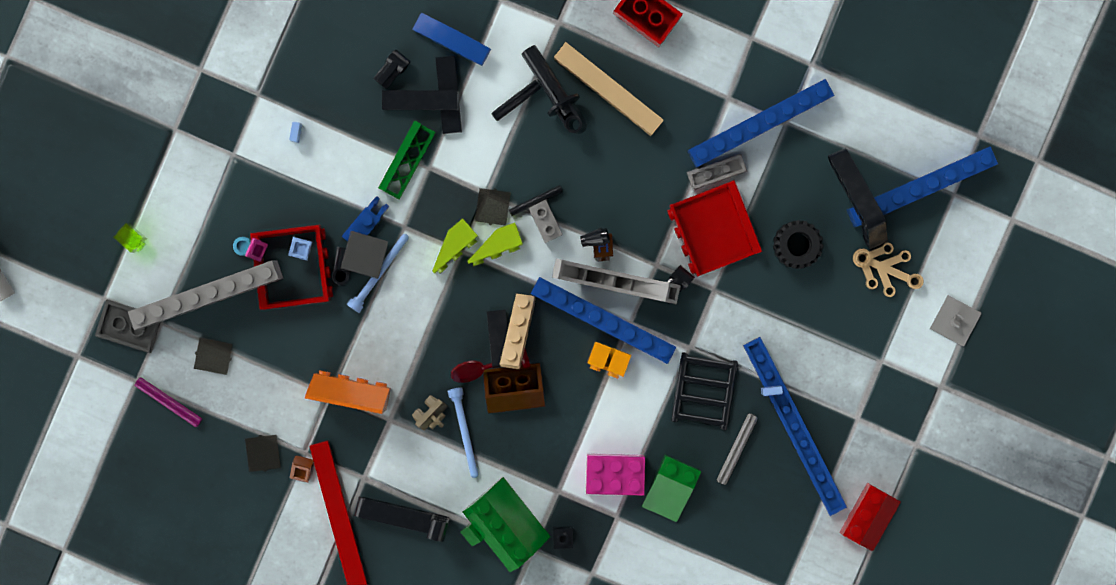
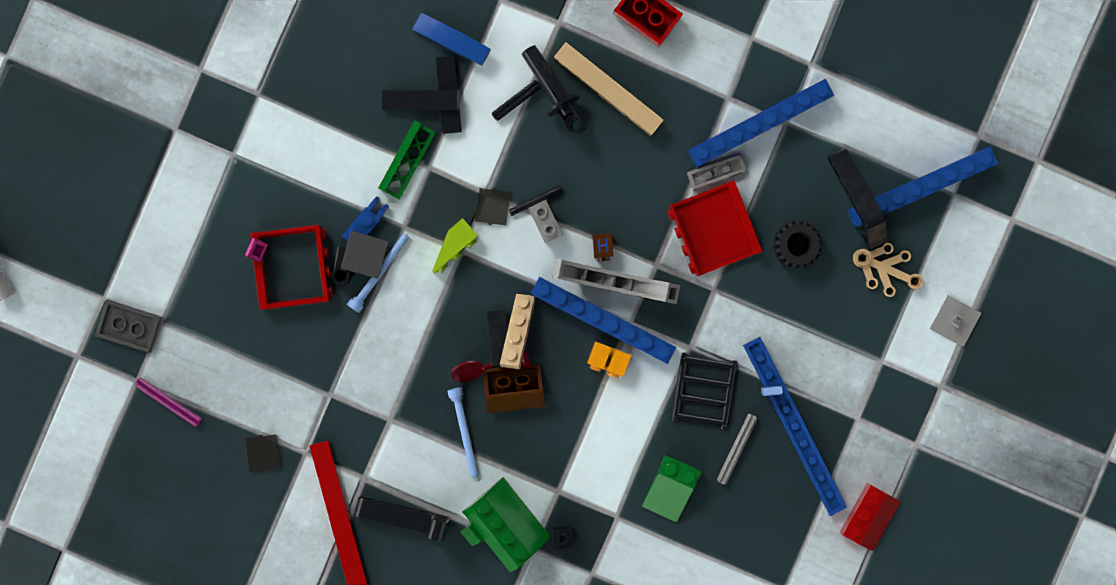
clear neon green brick [113,223,147,253] -> none
light grey brick [128,260,284,330] -> none
clear smoke piece [194,338,233,375] -> none
medium azure tile [233,237,251,256] -> none
light blue tile [288,237,312,261] -> none
light blue tile [289,122,302,143] -> none
dark orange slope [290,456,313,483] -> none
orange slope [305,370,391,414] -> none
black piece [373,49,411,89] -> none
dark tan hips [412,395,448,431] -> none
lime slope [468,223,523,266] -> none
black cone [580,227,610,247] -> none
dark pink brick [586,454,645,495] -> none
black piece [667,265,695,304] -> none

